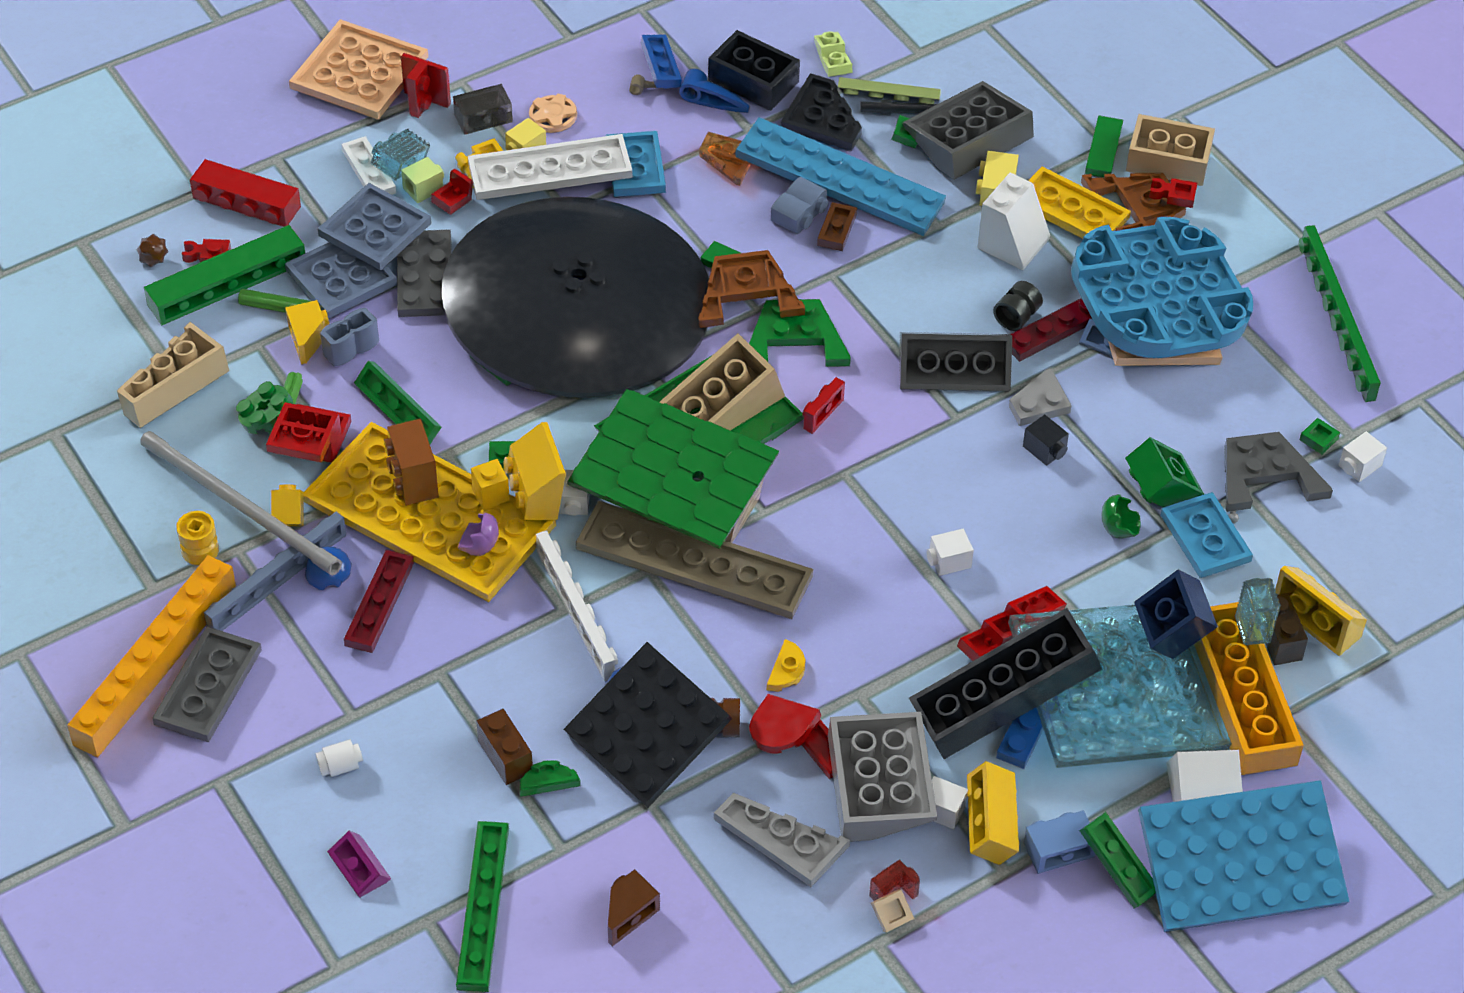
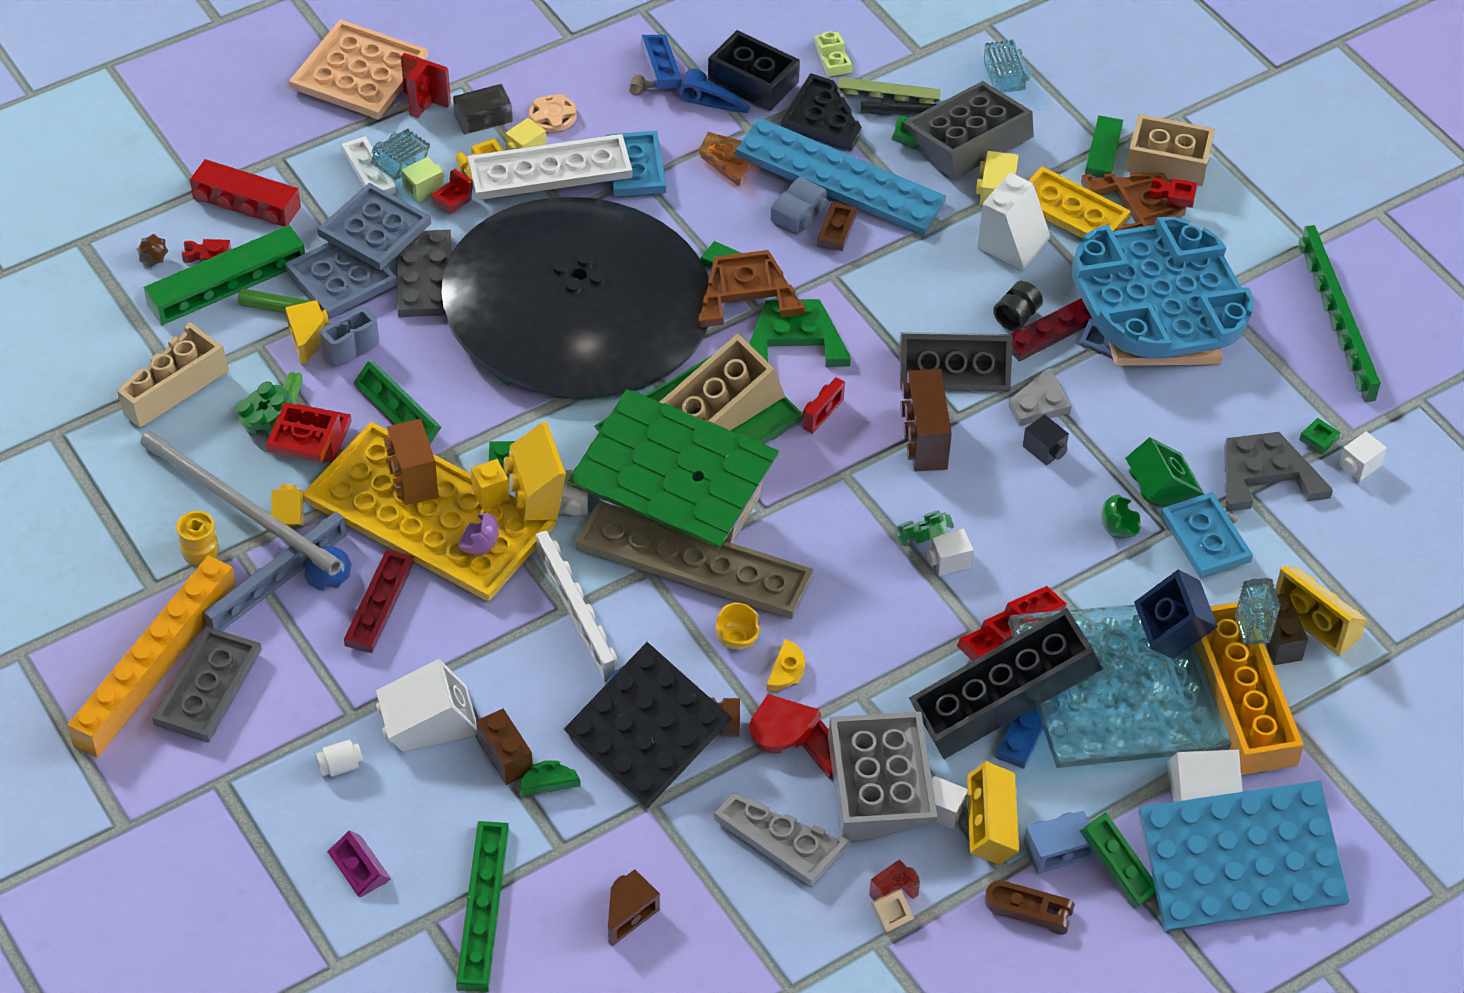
none -> white slope [376,659,477,752]
none -> yellow hair [715,602,760,650]
none -> green plate [896,510,954,547]
none -> reddish brown brick [900,369,952,471]
none -> clear light blue brick [983,39,1030,93]
none -> reddish brown plate [985,880,1075,935]

